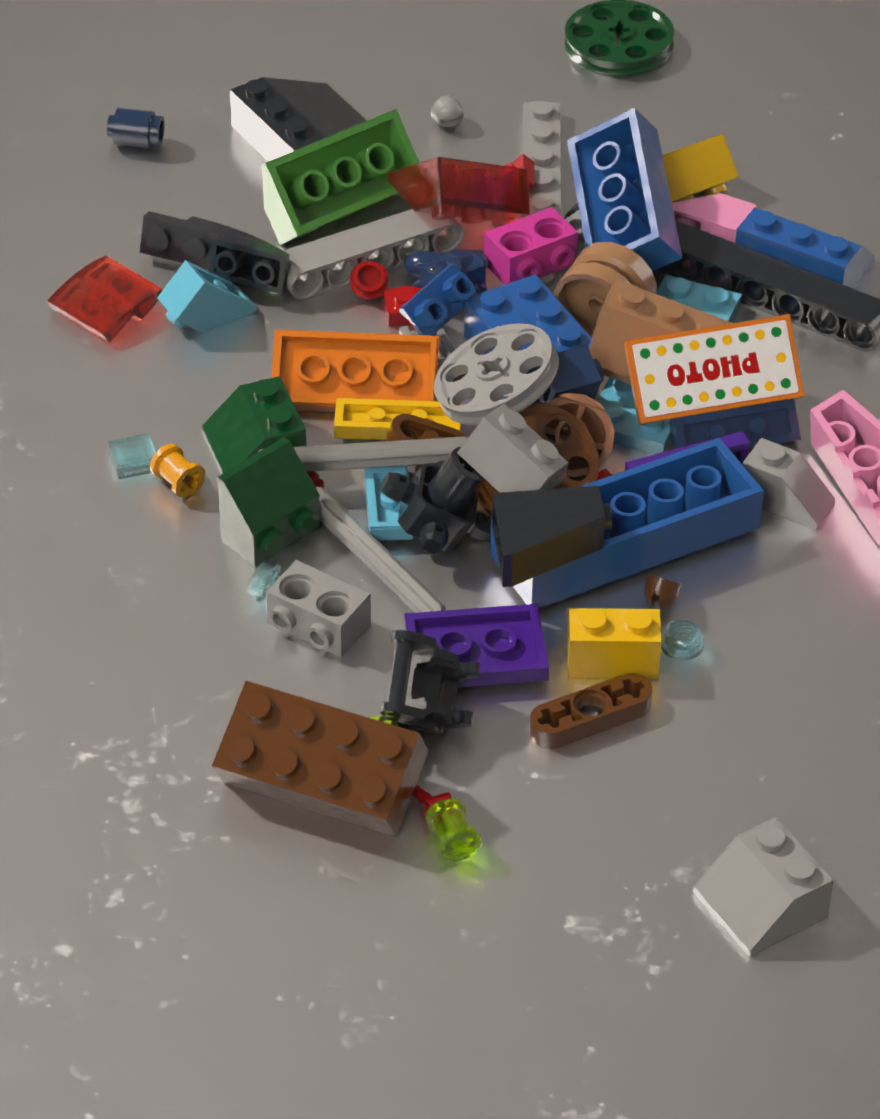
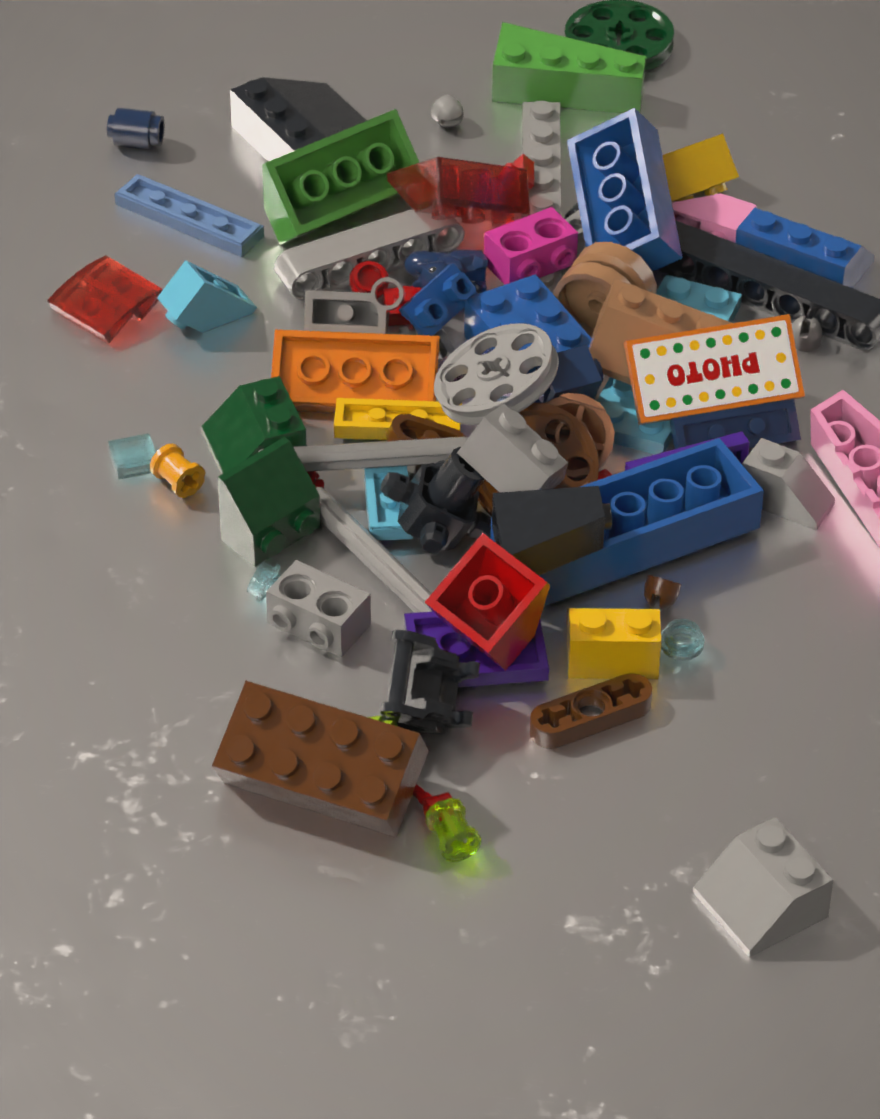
black slope [139,211,290,294] -> none
none -> medium blue tile [114,174,264,257]
none -> light grey hinge [304,277,405,334]
none -> red slope [424,533,550,671]
none -> bright green wedge [492,22,646,113]
none -> light grey hinge [792,316,822,351]

